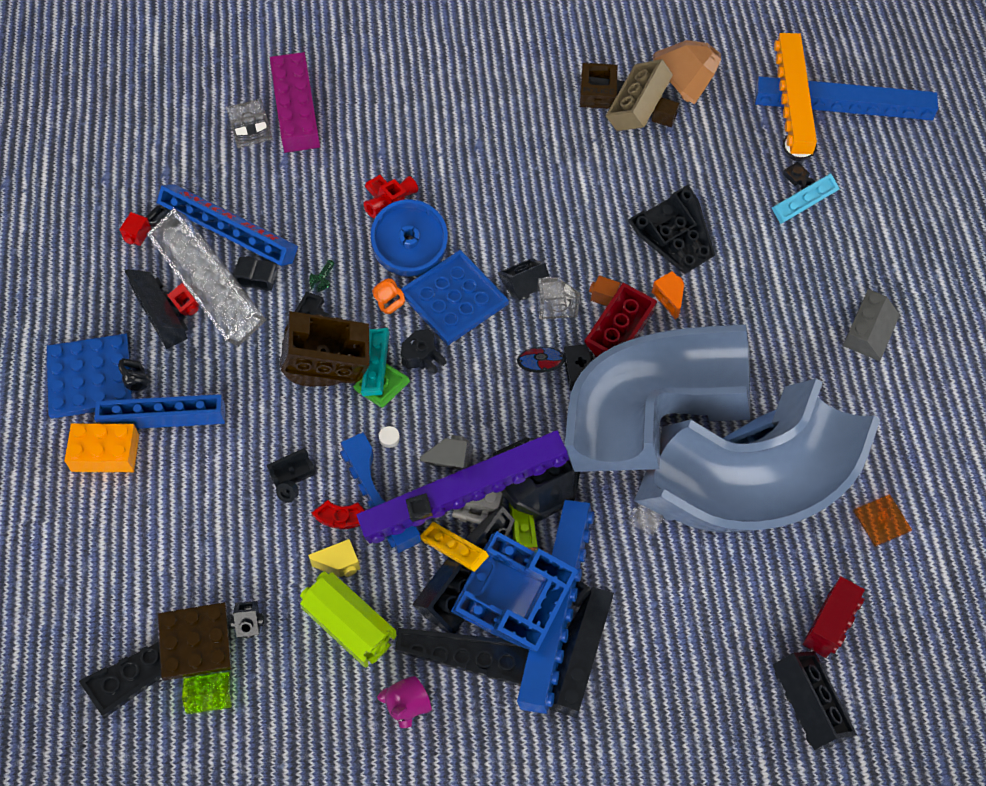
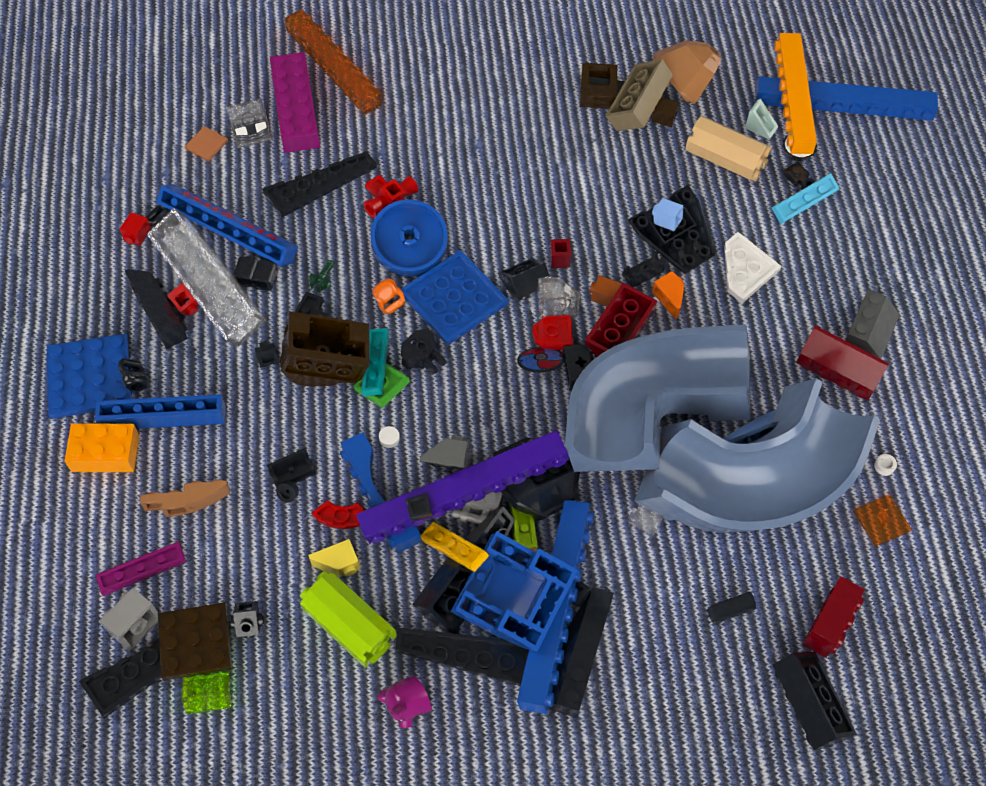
none -> magenta tile [95,541,187,596]
none -> light grey brick [100,588,158,652]
none -> medium nougat slope [140,479,230,517]
none -> nougat piece [185,126,228,162]
none -> black tile [254,341,280,368]
none -> black wing [262,151,377,218]
none -> clear orange brick [284,9,382,116]
none -> red tile [532,315,573,350]
none -> dark red brick [549,239,571,268]
none -> black hinge [622,251,666,288]
none -> light blue brick [652,198,683,231]
none -> tan brick [685,116,772,182]
none -> black brick [707,591,756,624]
none -> white plate [724,232,781,303]
none -> light aqua slope [745,99,778,139]
none -> dark red slope [796,325,889,401]
none -> white tile [874,454,897,476]

